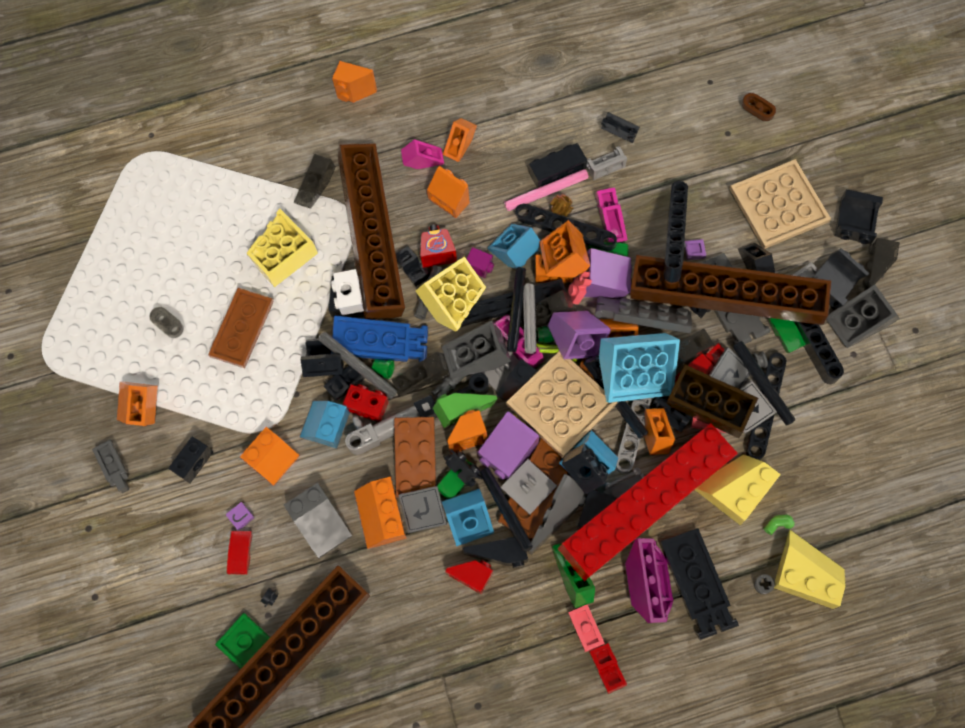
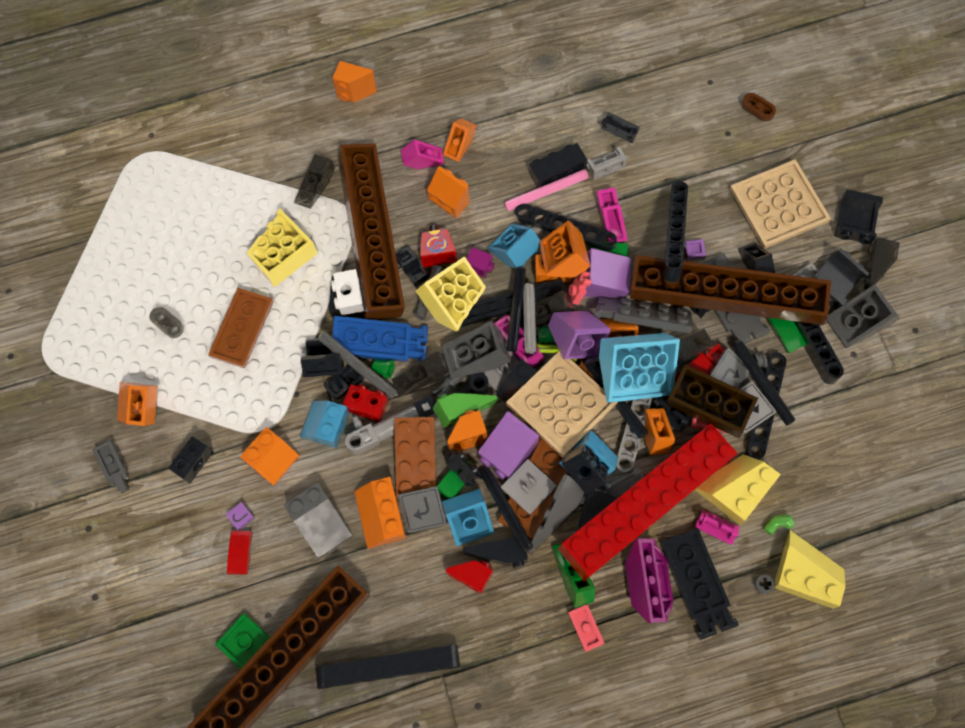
black plate [260,588,278,607] -> none
pearl gold gear [550,194,574,217] -> none
red slope [589,643,627,694] -> none
none -> black beam [315,645,461,689]
none -> dark pink hinge [694,510,740,545]

